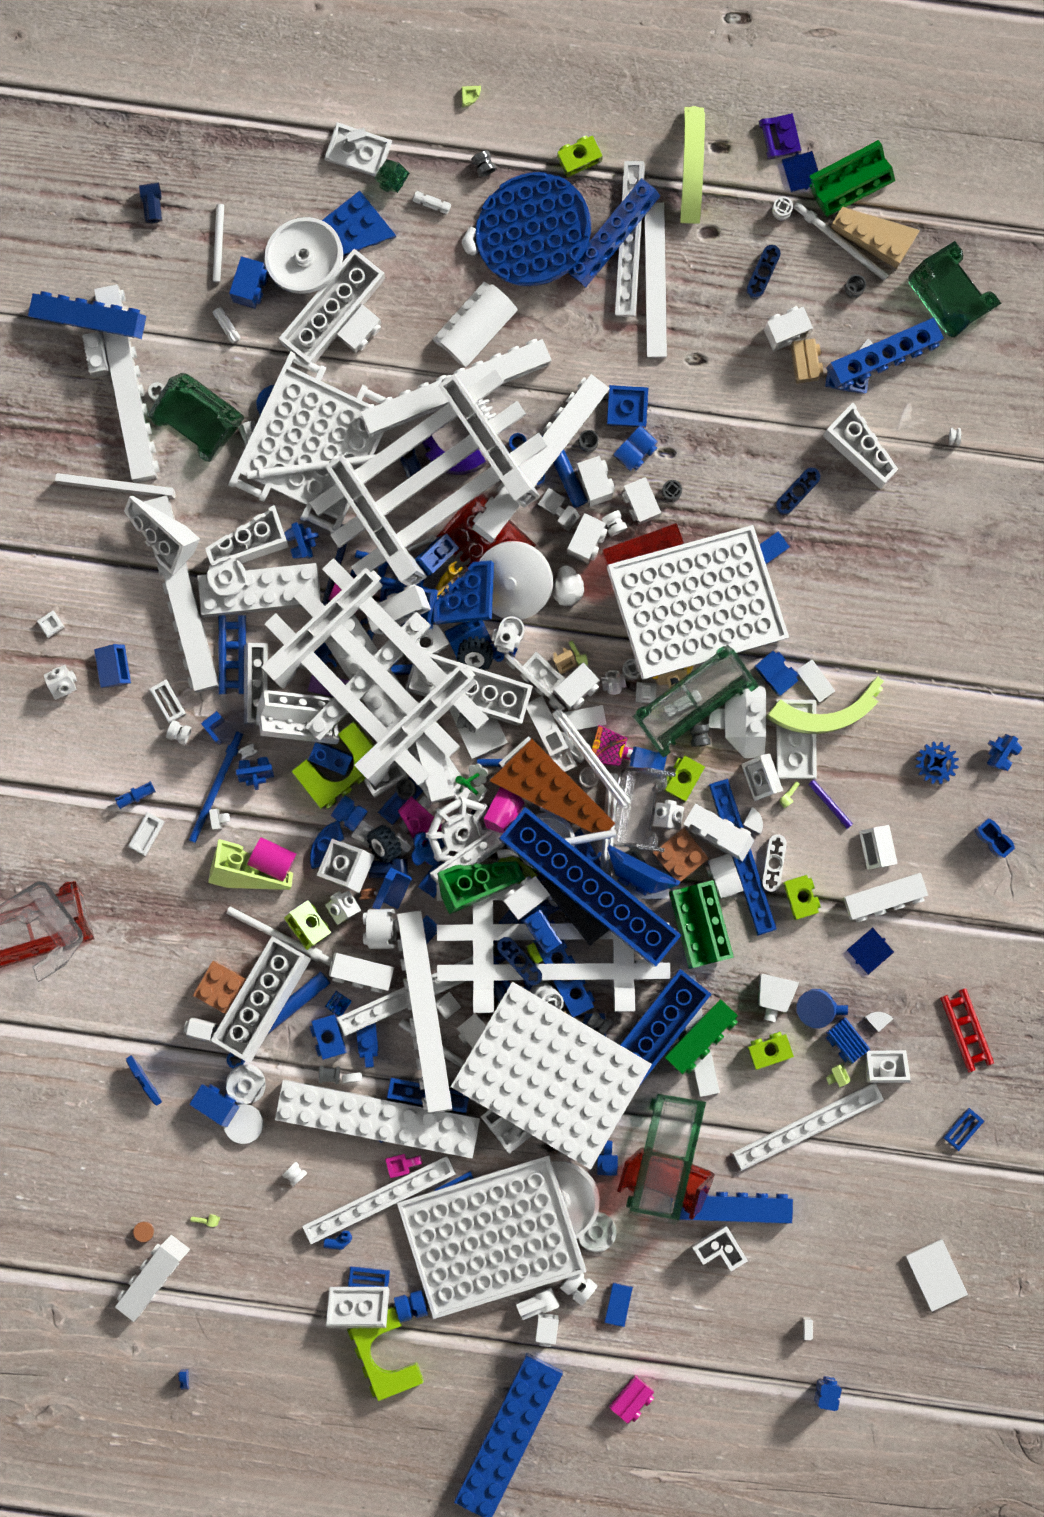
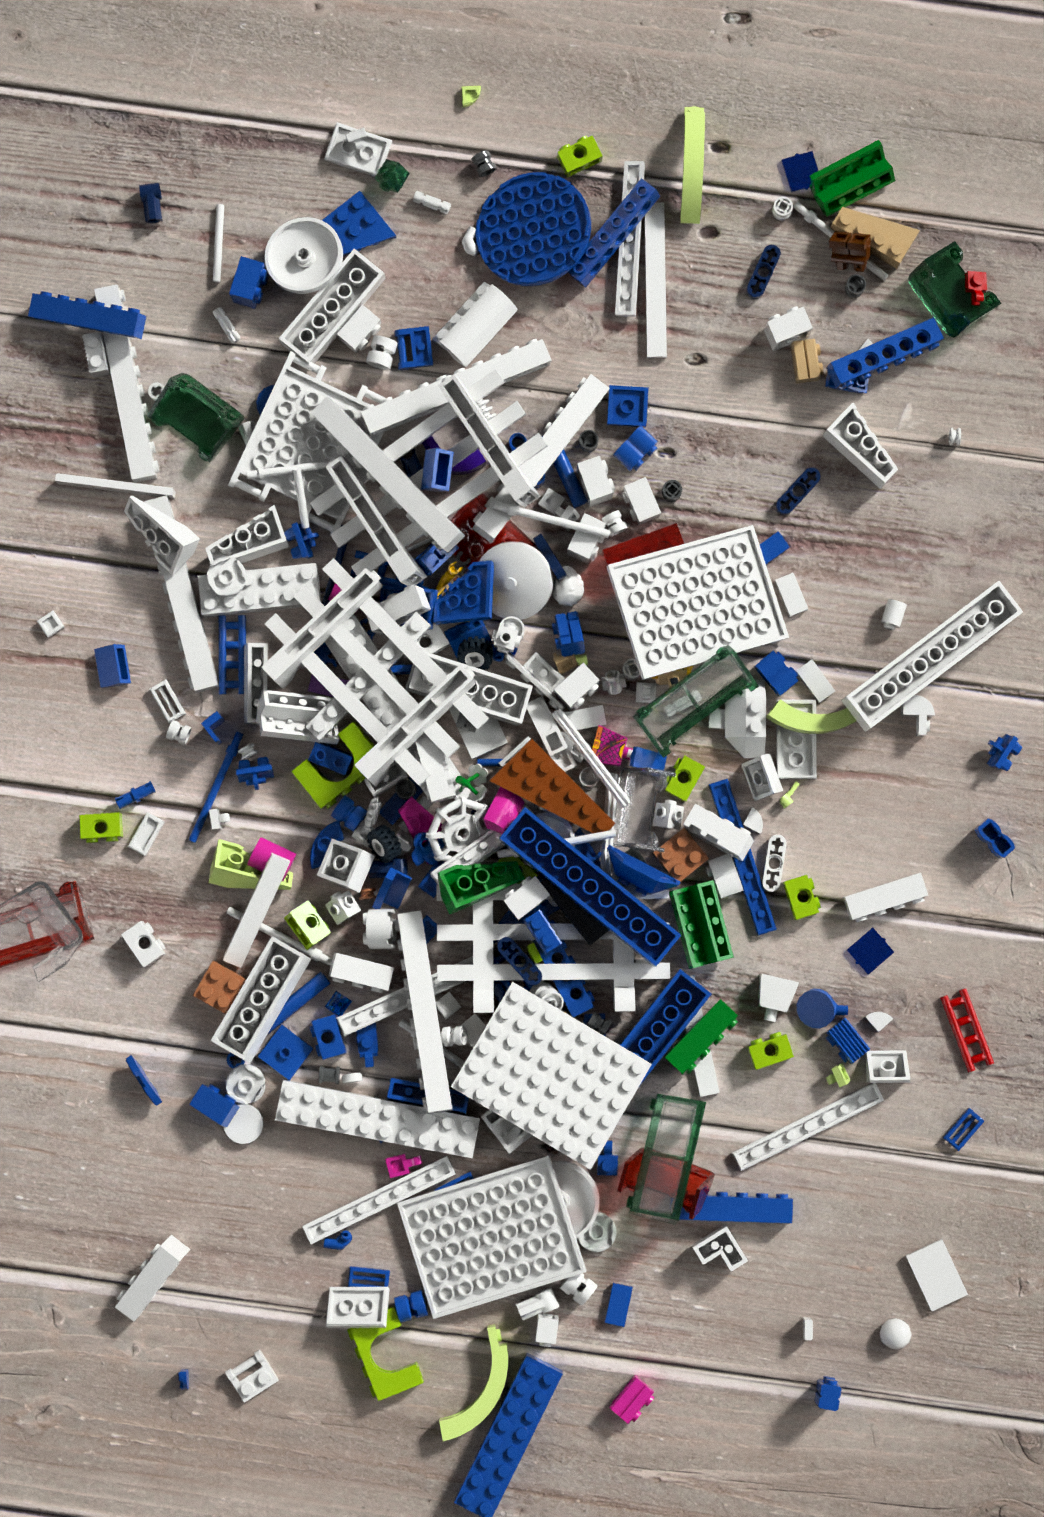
white brick [44,665,77,700] -> none
nougat tile [133,1221,154,1242] -> none
white brick [184,1018,217,1043] -> none
yellowish green hand [190,1214,220,1227] -> none
white wheel [282,1162,307,1187] -> none
dark grey wheel [689,725,711,747] -> none
dark purple plate [758,113,802,159] -> none
dark purple bar [808,780,853,829] -> none
white brick [859,825,897,870] -> none
blue gear [915,741,959,785] -> none
none -> lime brick [79,812,123,843]
none -> white brick [121,921,165,968]
none -> white tile [222,853,290,968]
none -> white plate [225,1350,279,1403]
none -> blue plate [258,1024,314,1081]
none -> white bar [293,468,310,528]
none -> white brick [311,396,465,552]
none -> white gear [365,796,382,828]
none -> white wheel [366,335,398,370]
none -> blue plate [394,326,433,370]
none -> blue brick [421,448,454,492]
none -> yellowish green arch [439,1324,508,1441]
none -> white wheel [441,1025,467,1047]
none -> white bar [492,501,610,538]
none -> dark blue beam [533,533,568,581]
none -> blue brick [552,611,585,657]
none -> white tile [775,573,808,617]
none -> reddish brown hips [829,231,871,272]
none -> white brick [841,581,1023,732]
none -> white hair [880,1318,912,1350]
none -> white brick [881,599,907,630]
none -> white brick [901,695,935,737]
none -> red plate [965,271,987,306]

